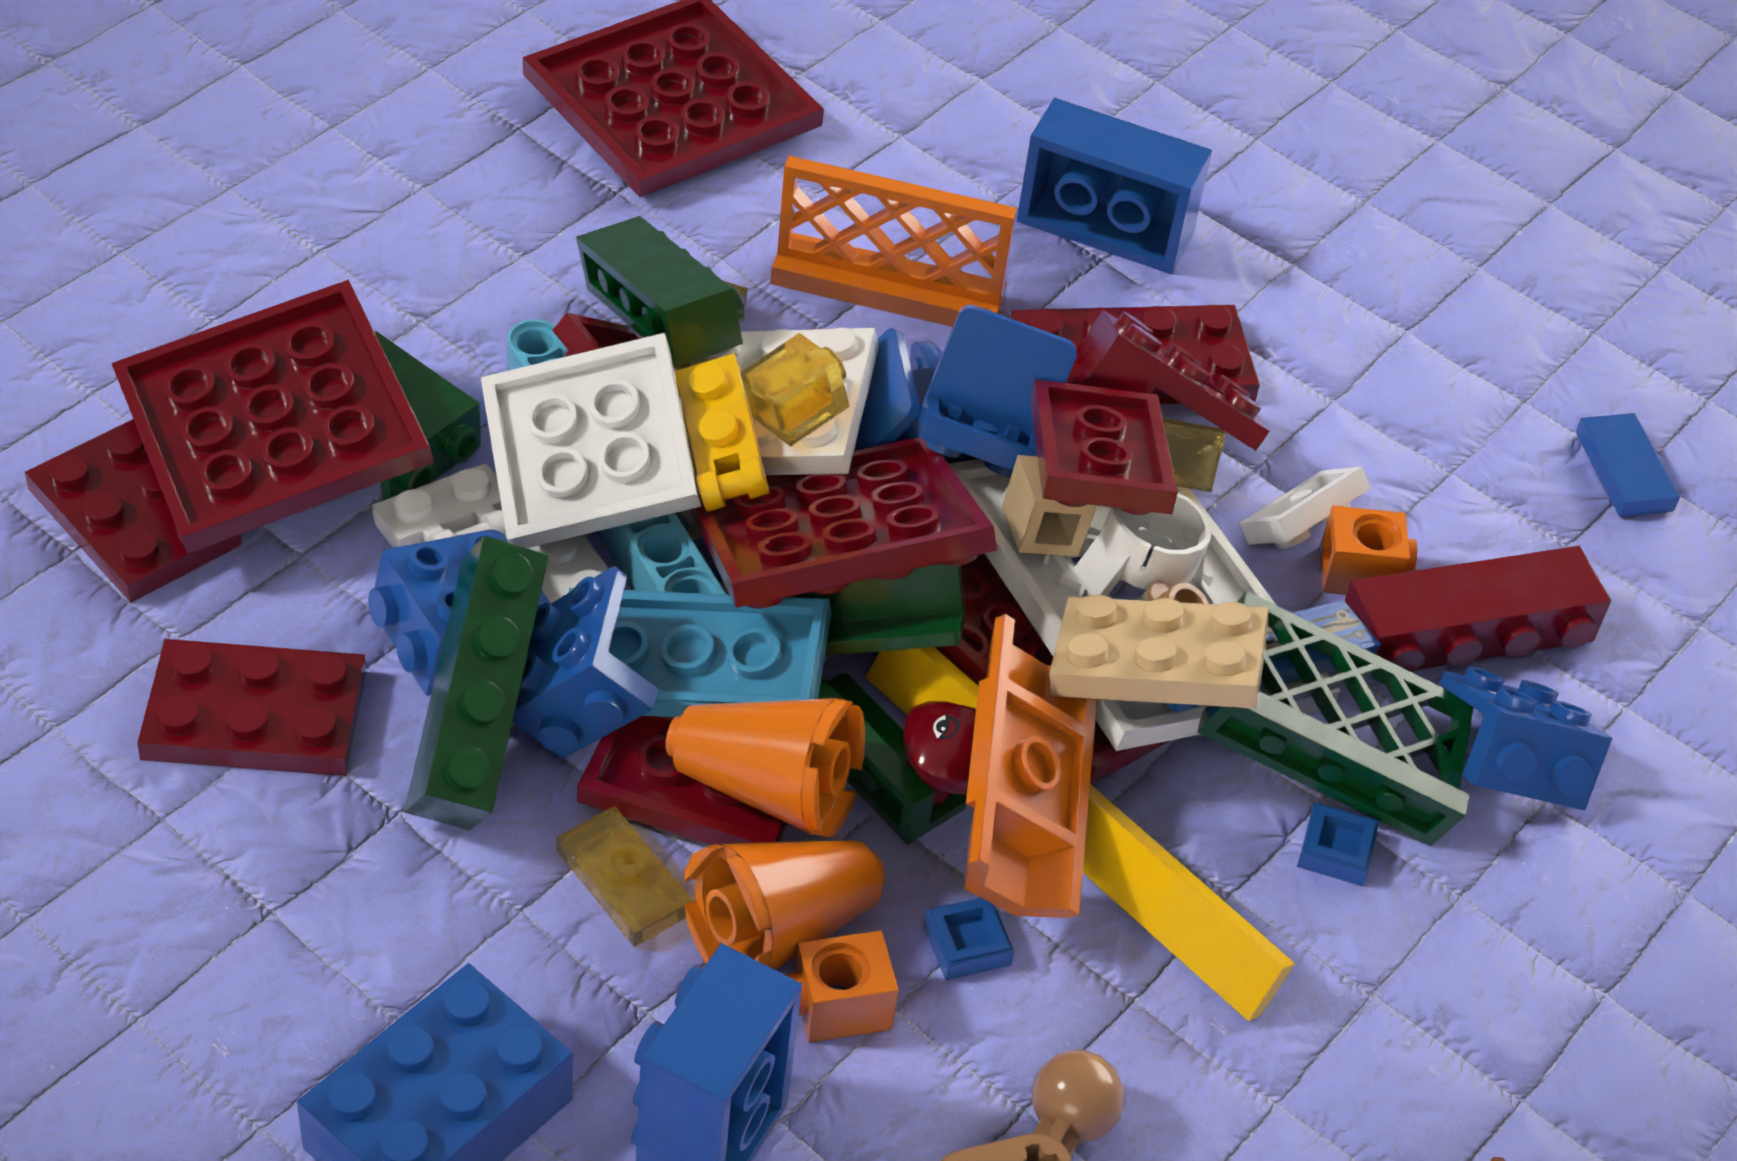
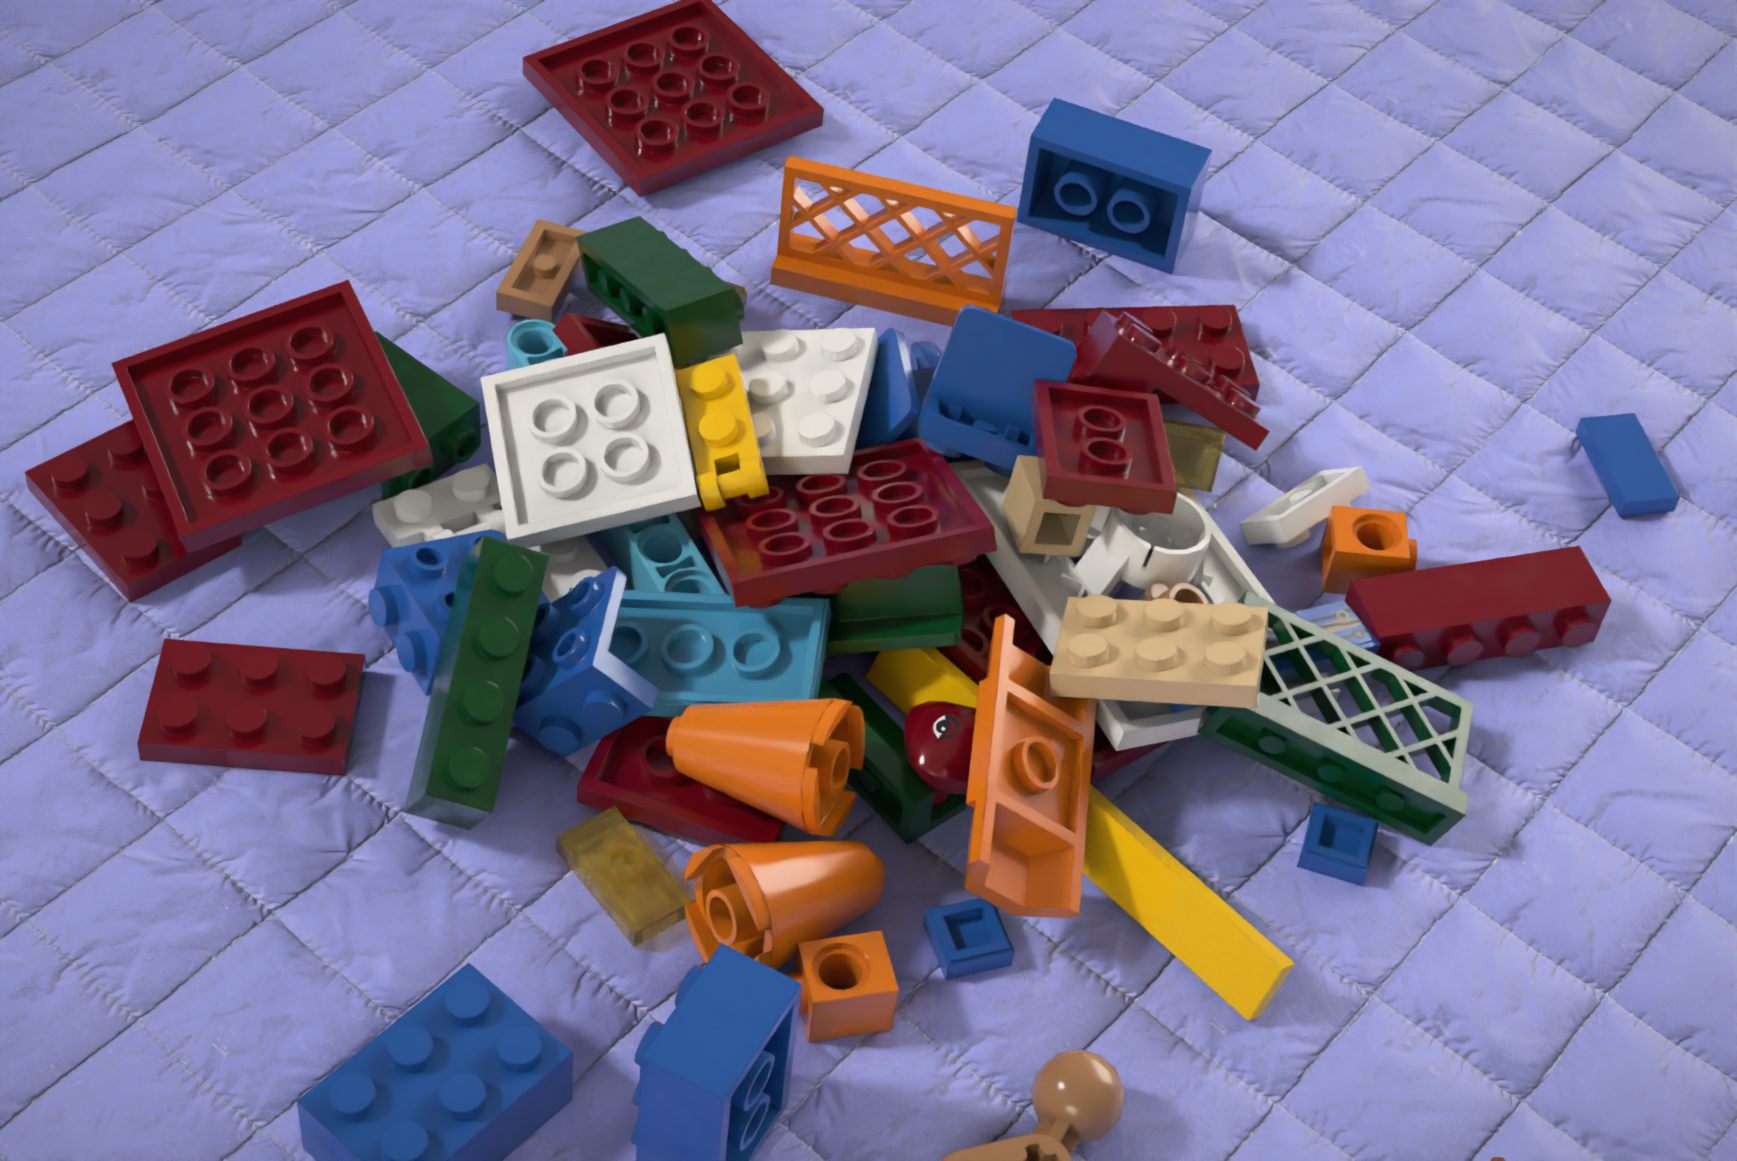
clear yellow brick [740,333,850,447] -> none
blue bracket [1439,667,1613,810] -> none
none -> medium nougat plate [496,219,588,323]

